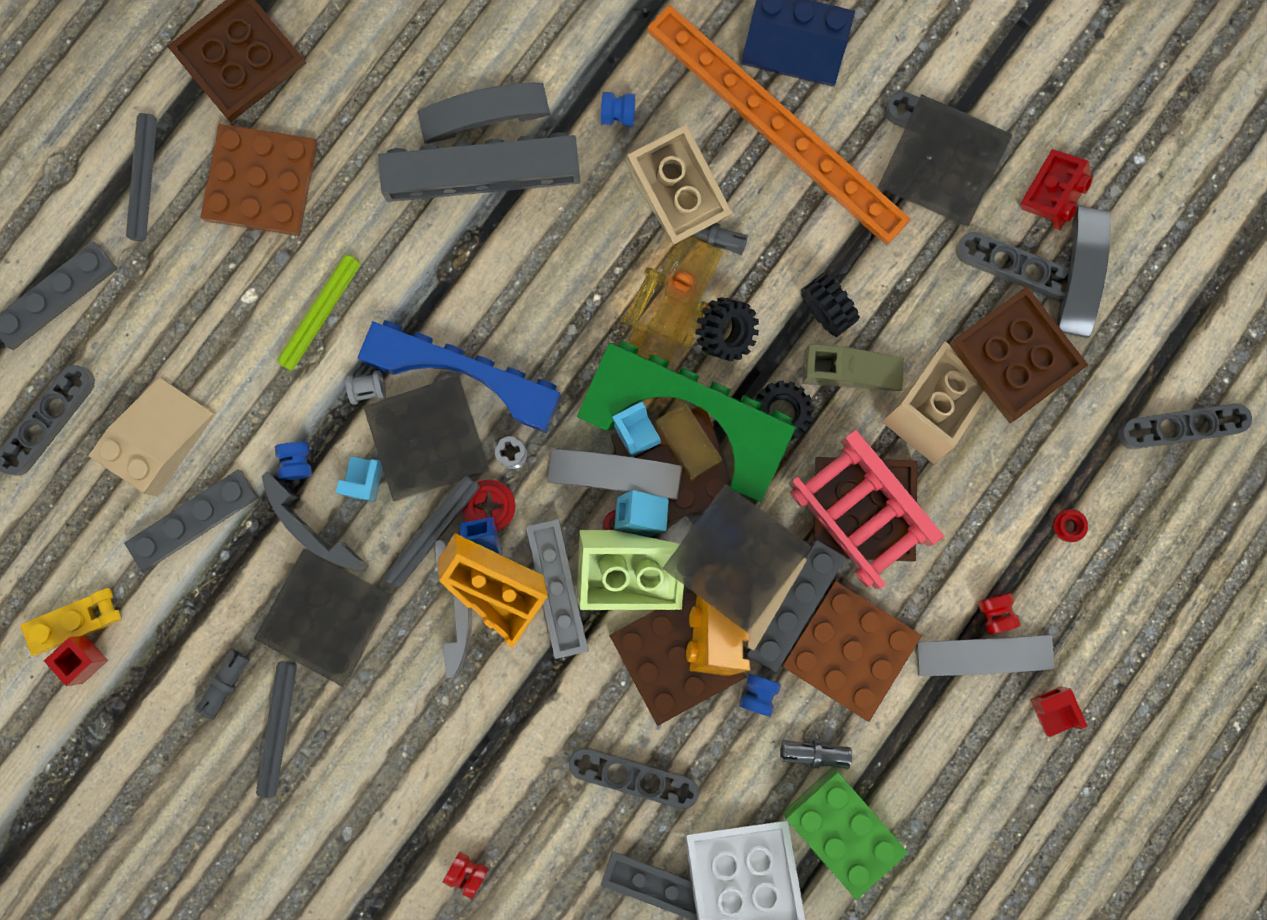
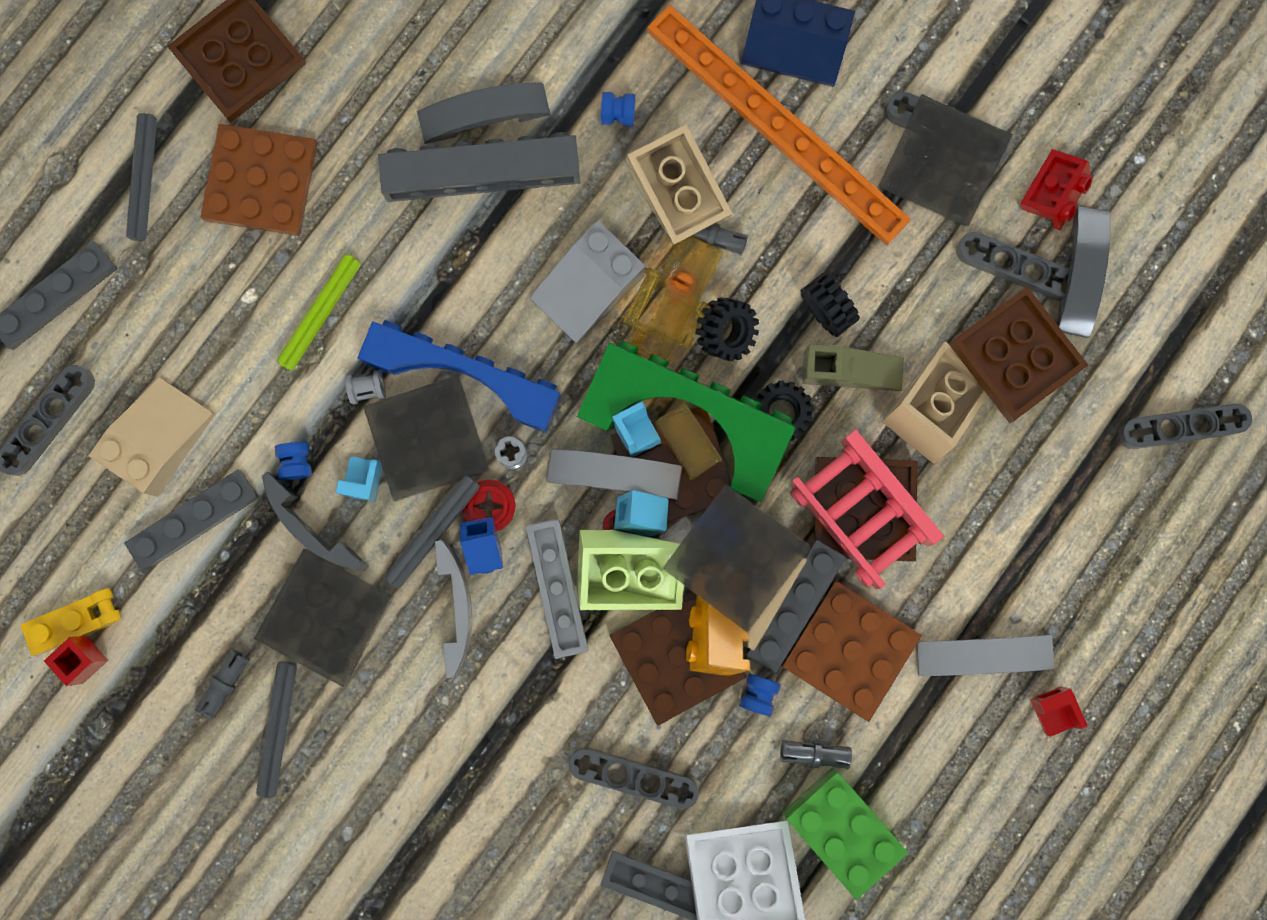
light orange wedge [437,534,548,649] -> none
red wheel [442,851,490,900] -> none
red wheel [978,593,1021,635] -> none
red plate [1053,509,1088,543] -> none
none -> light grey slope [530,220,646,344]

